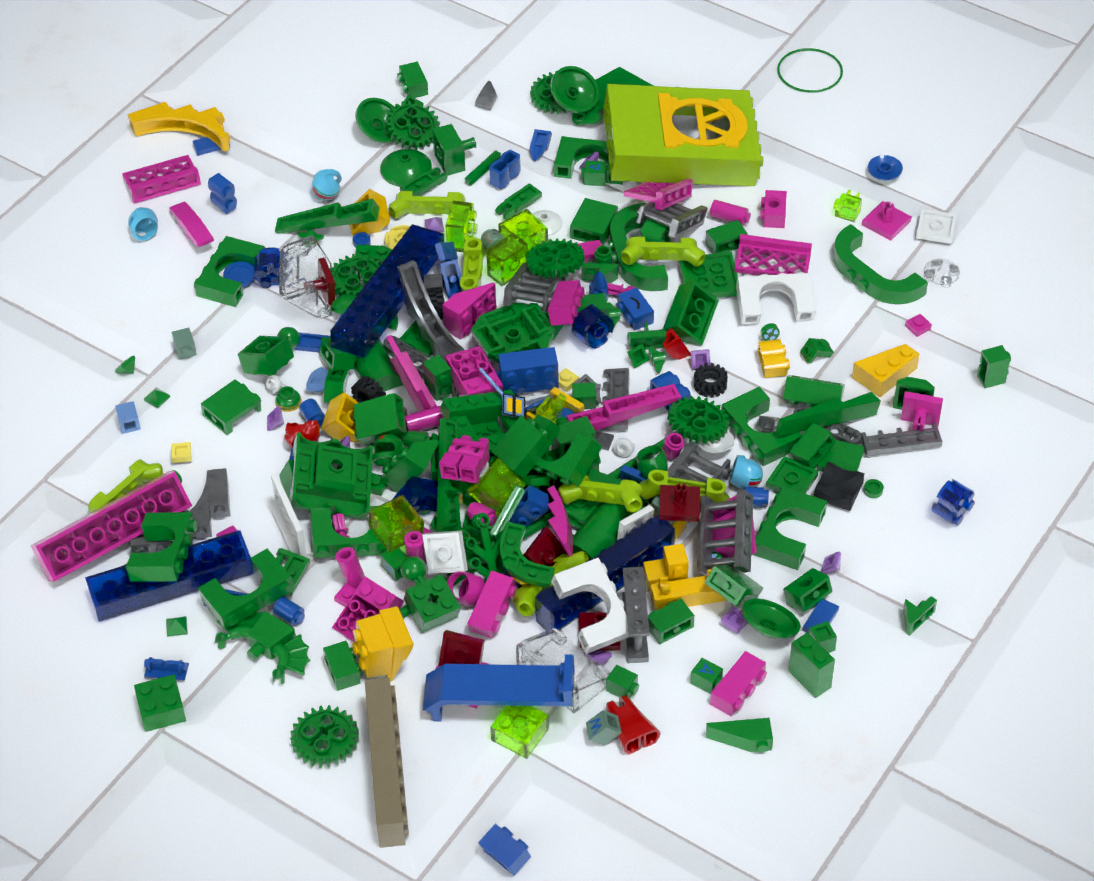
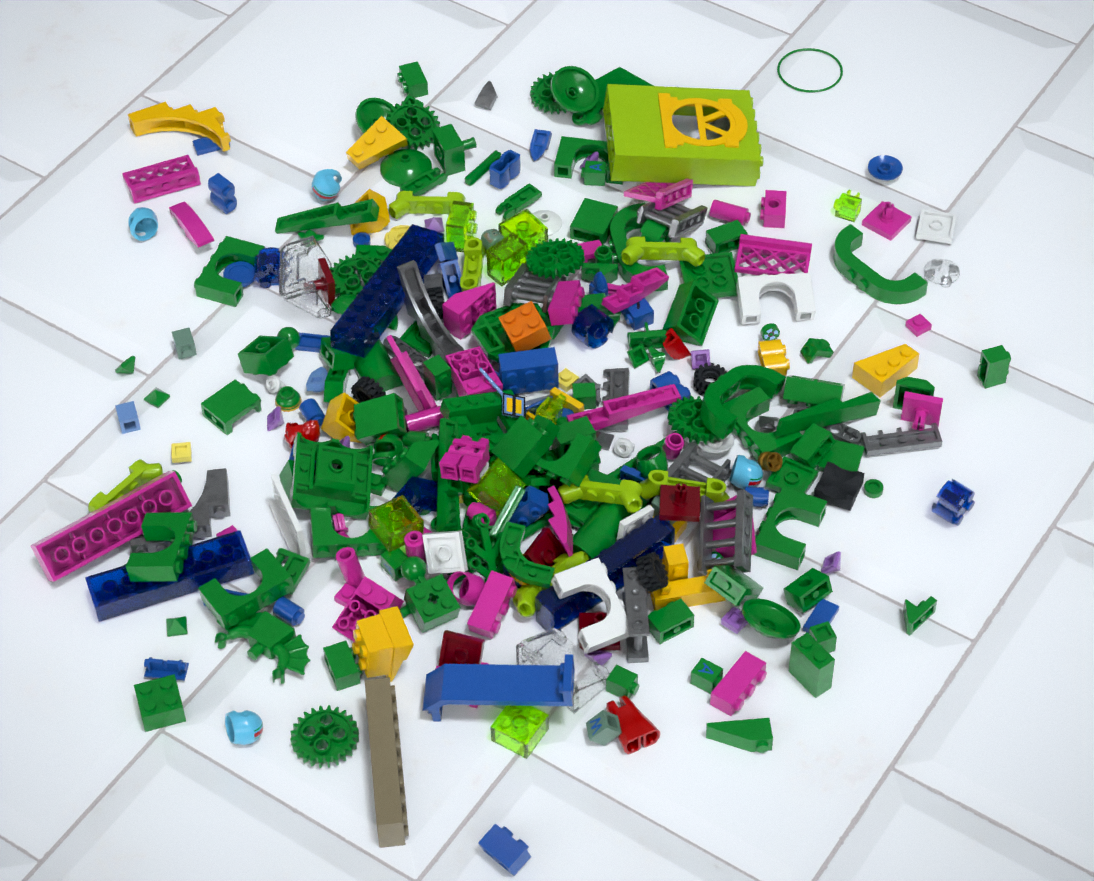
none -> medium azure helmet [225,710,263,745]
none -> yellow wedge [346,116,408,170]
none -> orange brick [498,301,551,352]
none -> dark pink slope [602,267,669,314]
none -> black tyre [636,552,669,592]
none -> green arch [699,365,786,439]
none -> pearl gold wheel [758,452,783,472]

